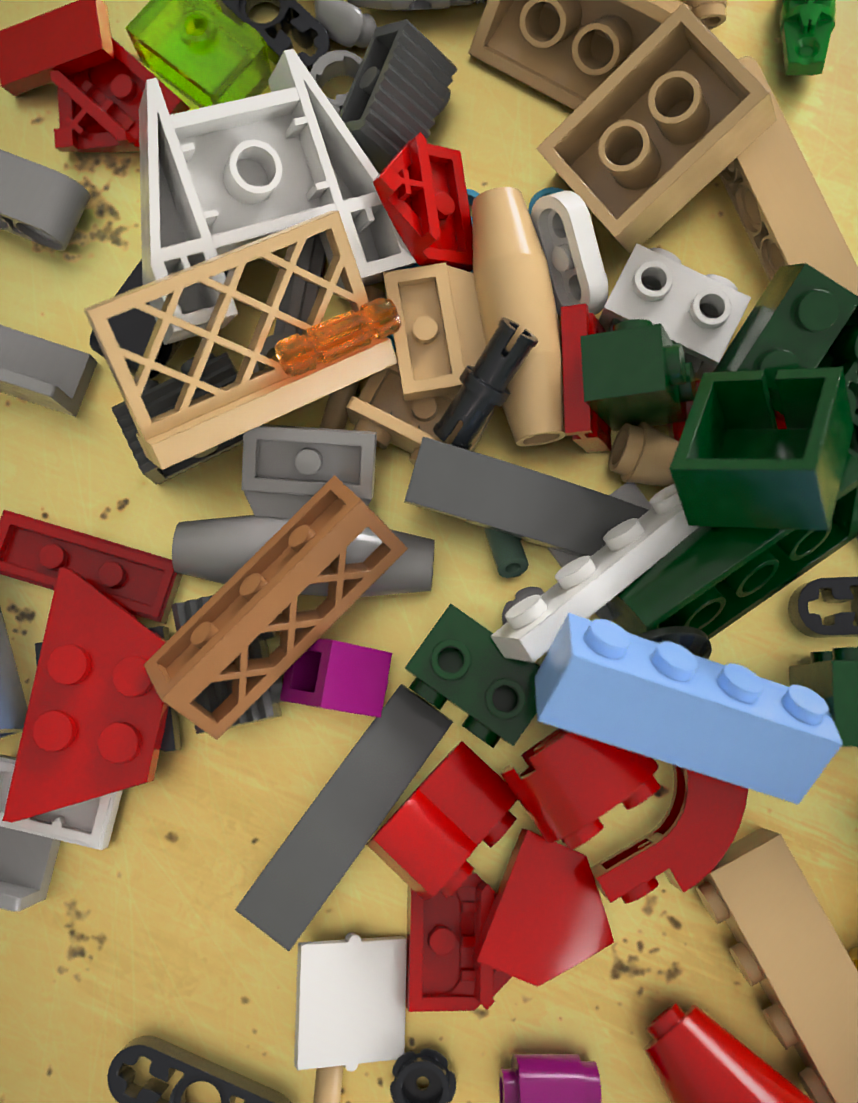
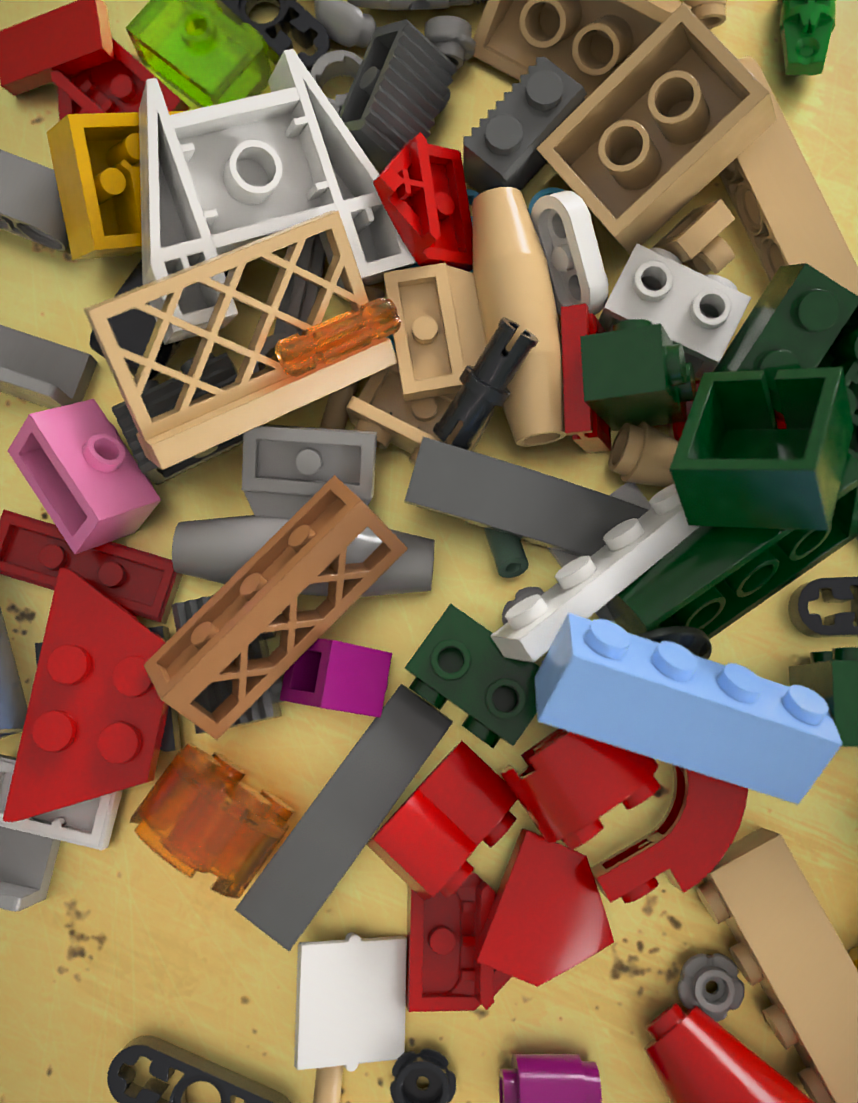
none -> bright pink brick [8,399,161,554]
none -> yellow brick [46,111,185,261]
none -> clear orange brick [130,743,294,898]
none -> light grey plate [424,16,476,69]
none -> dark grey brick [462,57,587,194]
none -> tan tile [652,199,736,275]
none -> light grey plate [677,953,745,1022]

